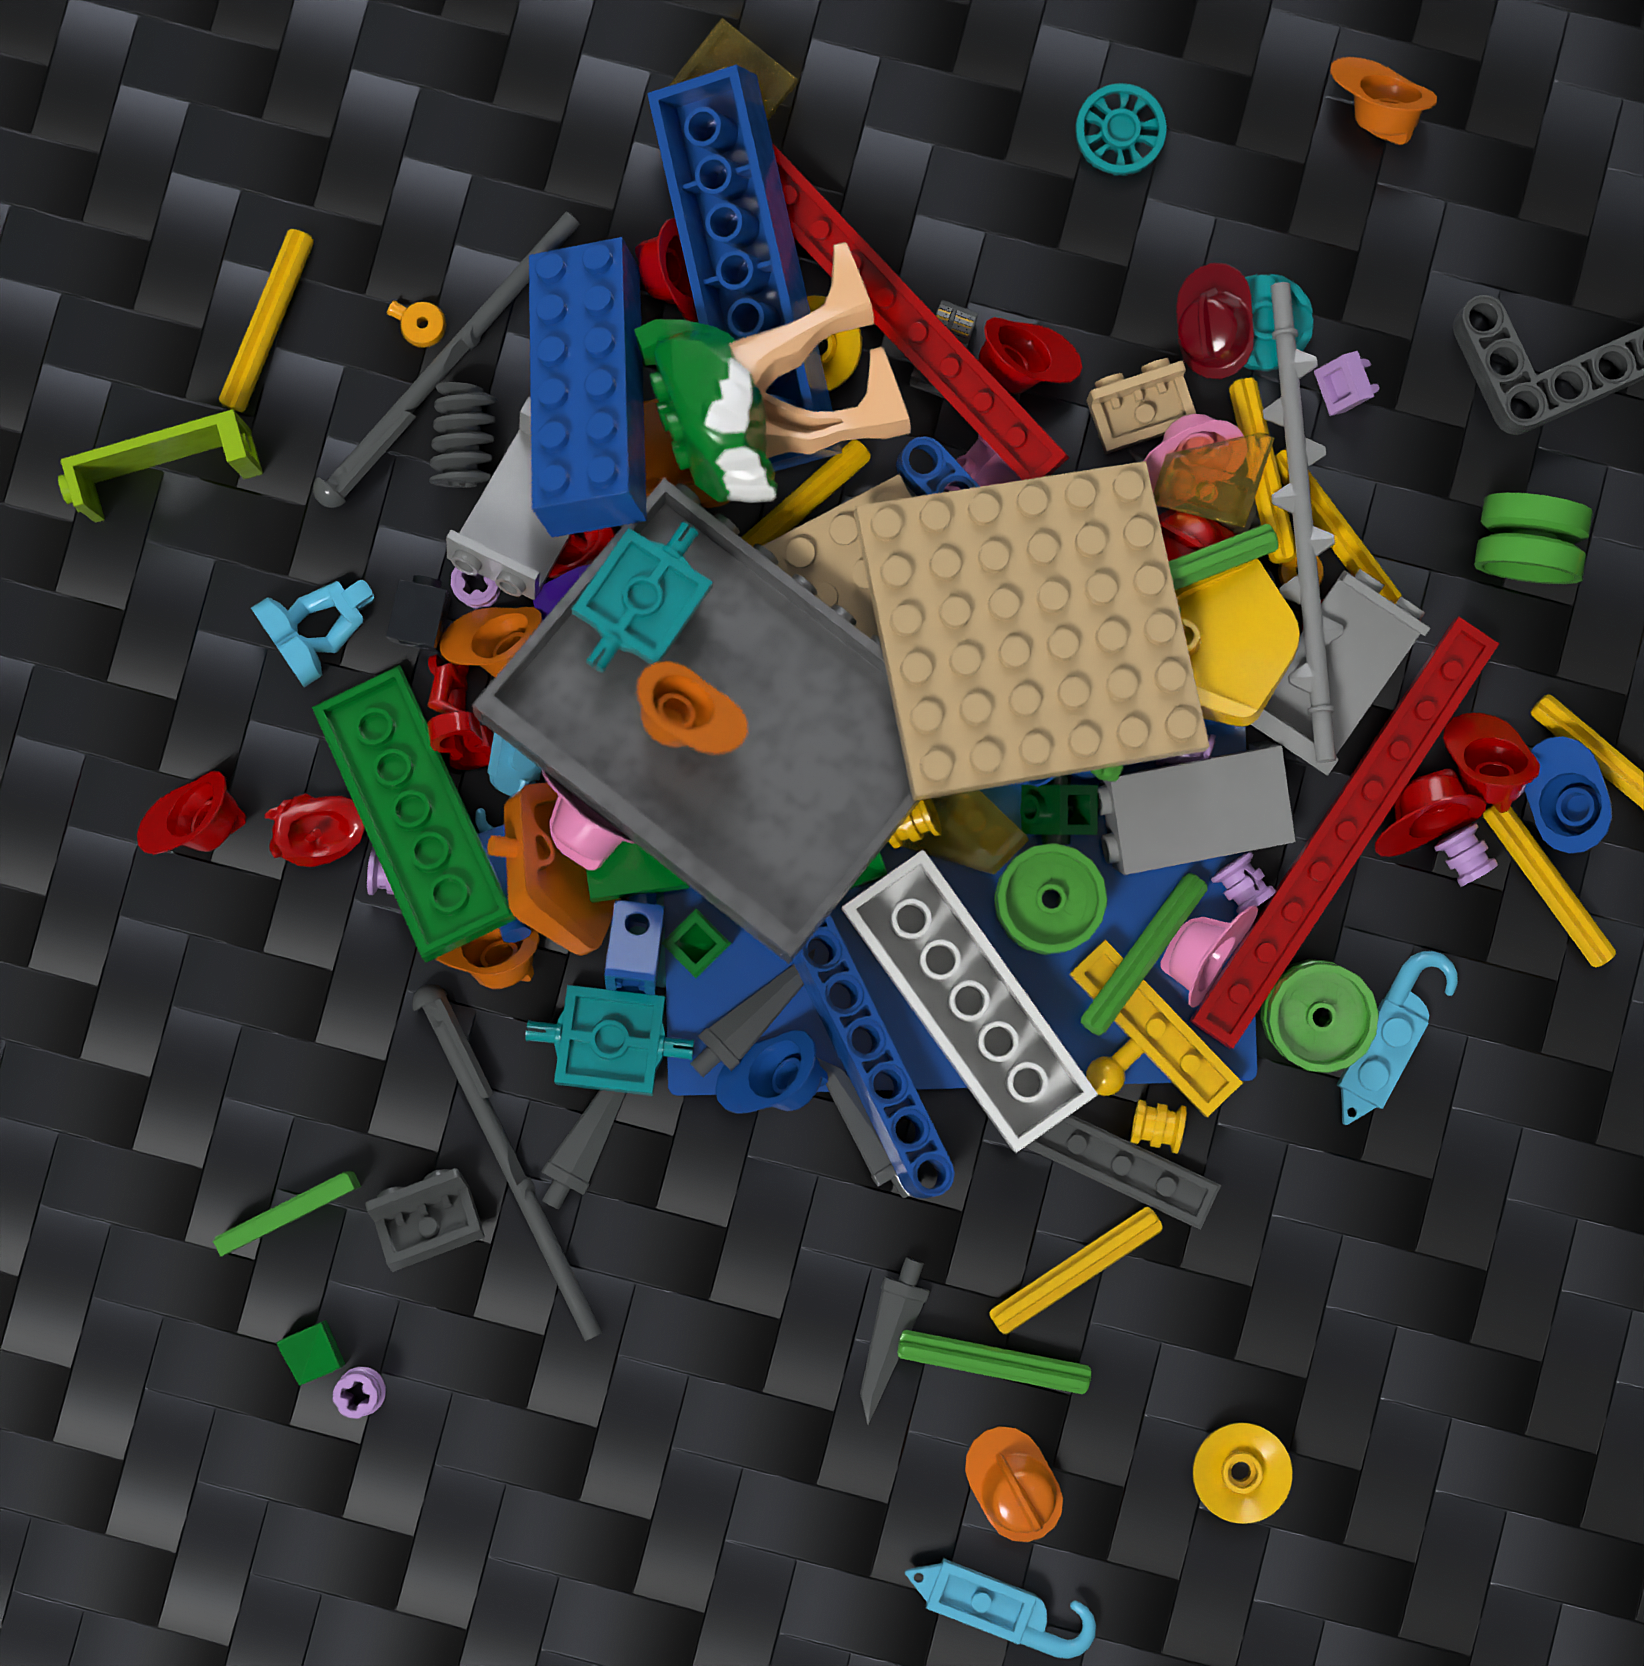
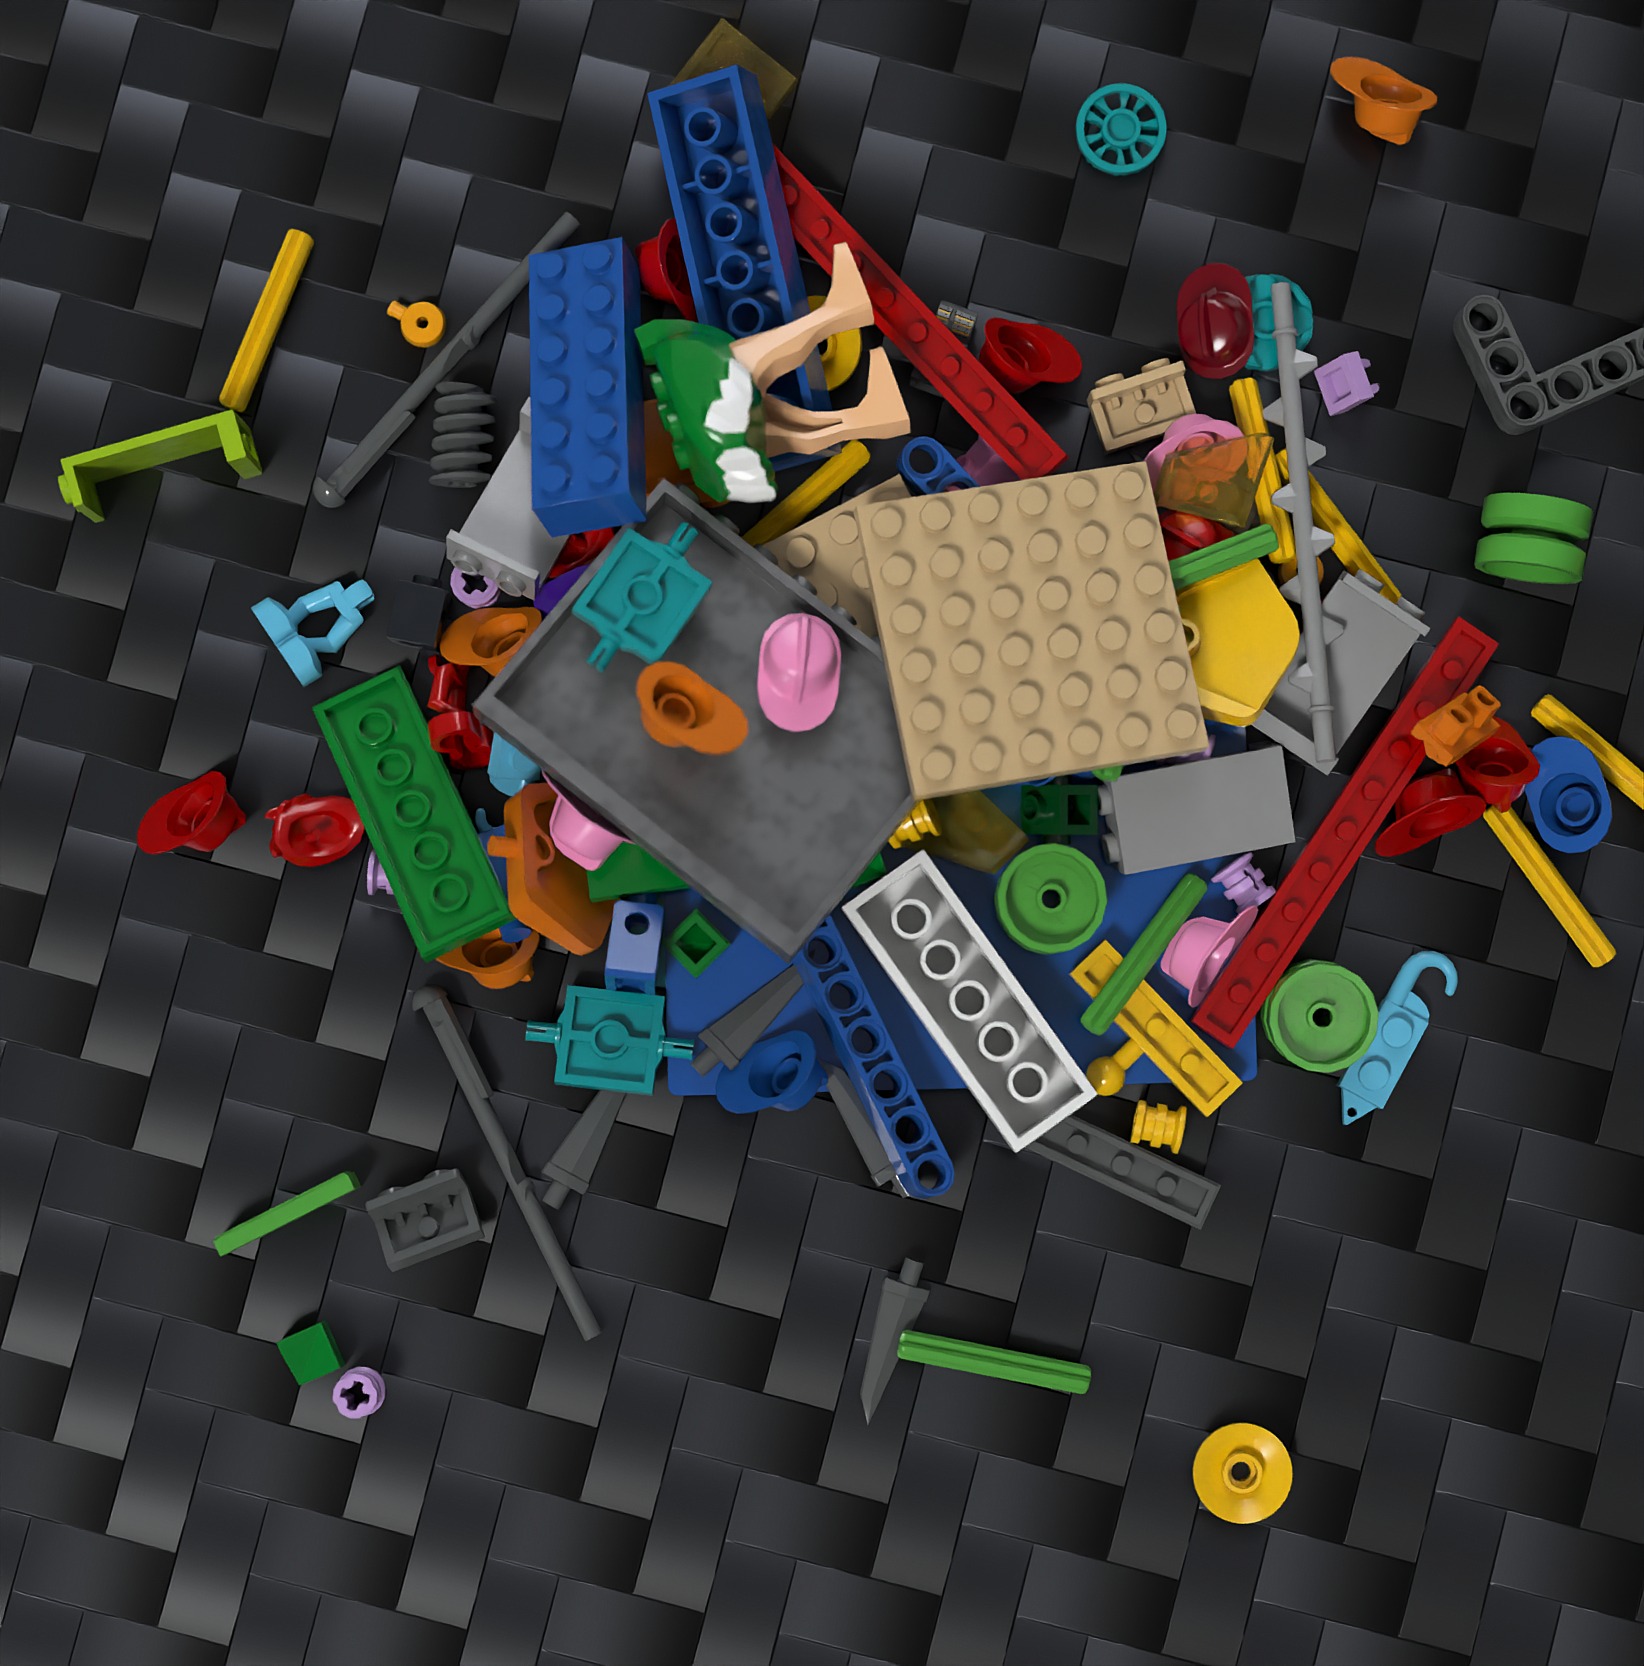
medium azure plate [905,1558,1096,1659] -> none
orange piece [965,1426,1063,1542] -> none
yellow axle [989,1207,1163,1334] -> none
lavender bush [1434,822,1498,887] -> none
none -> bright pink piece [757,613,841,732]
none -> orange hips [1410,685,1501,767]

